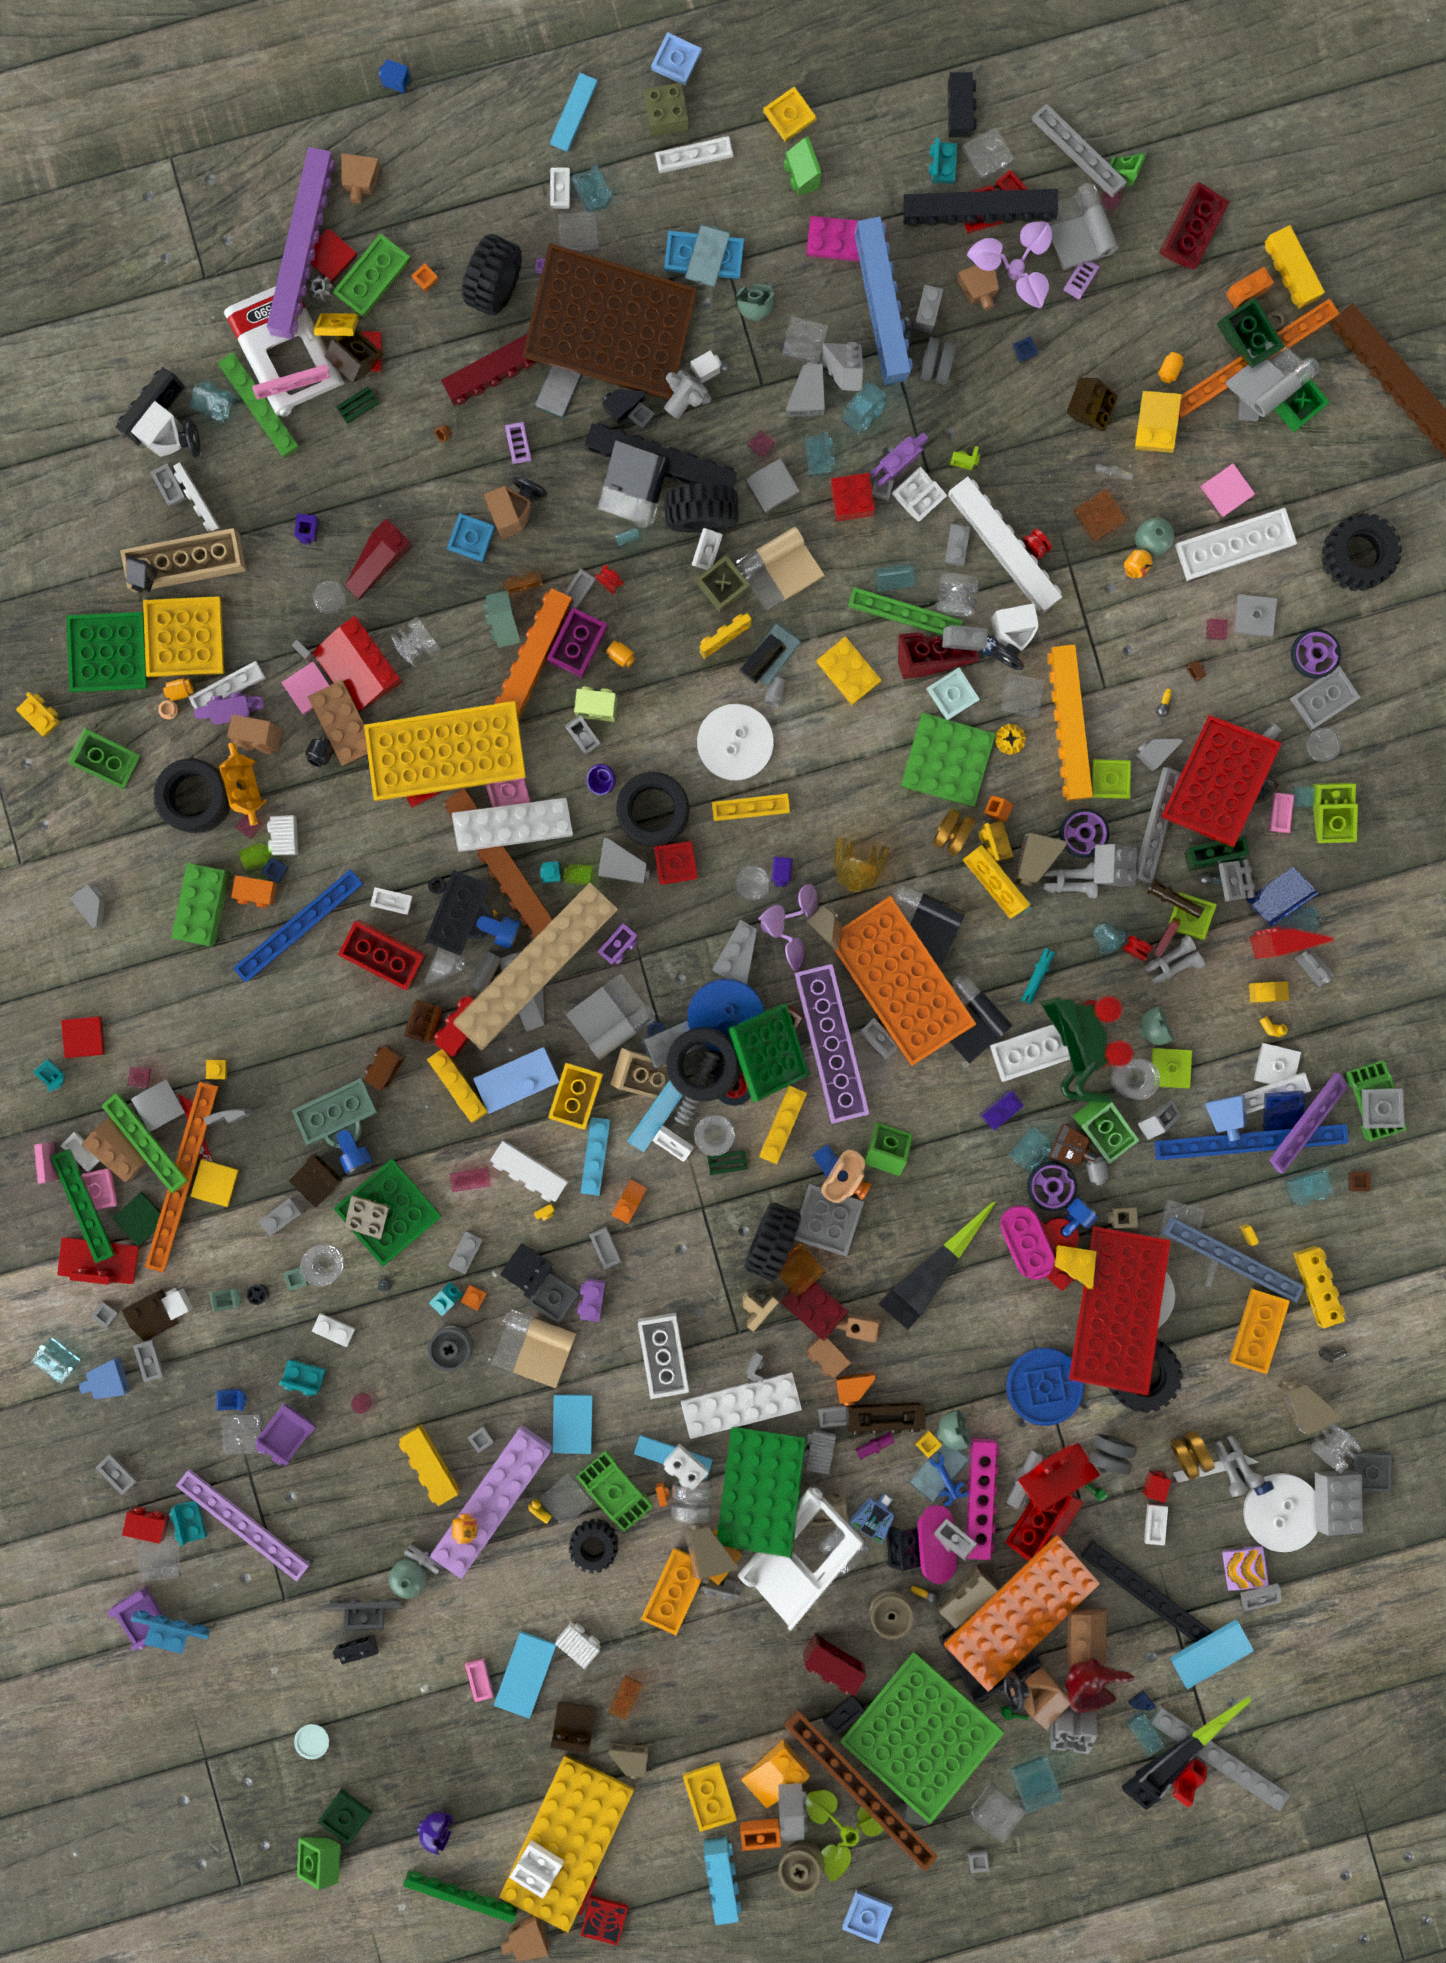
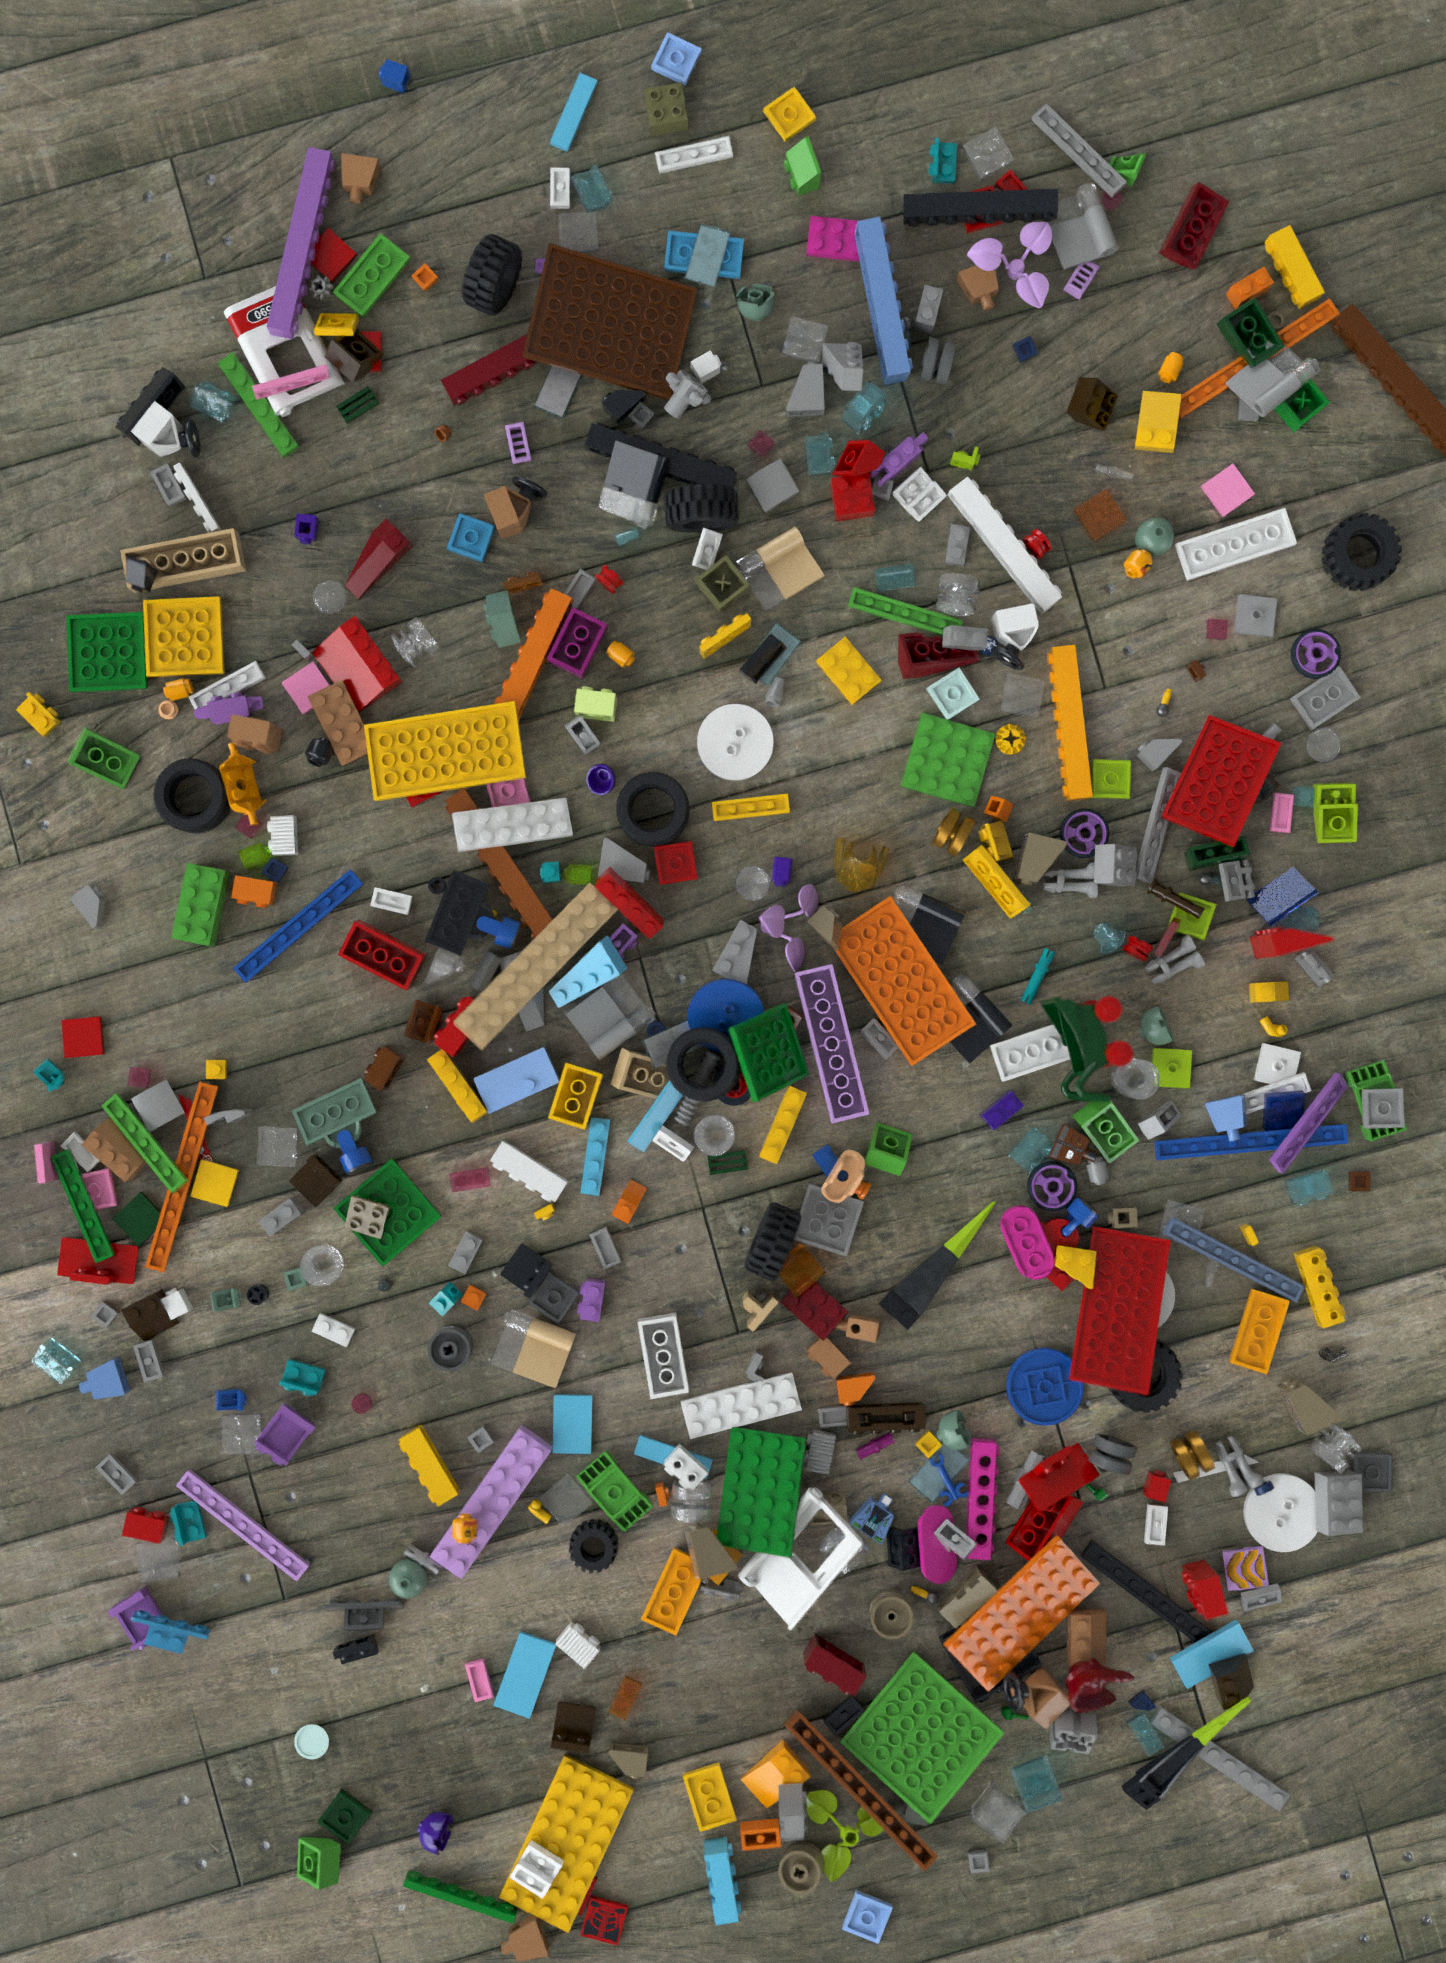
black brick [948,72,977,138] -> none
red brick [1172,1758,1208,1808] -> none
none -> clear plate [257,1126,299,1167]
none -> medium azure wedge [549,935,627,1008]
none -> red brick [594,867,664,939]
none -> red slope [832,440,886,476]
none -> red brick [1181,1559,1229,1620]
none -> dark brown slope [1208,1653,1254,1710]

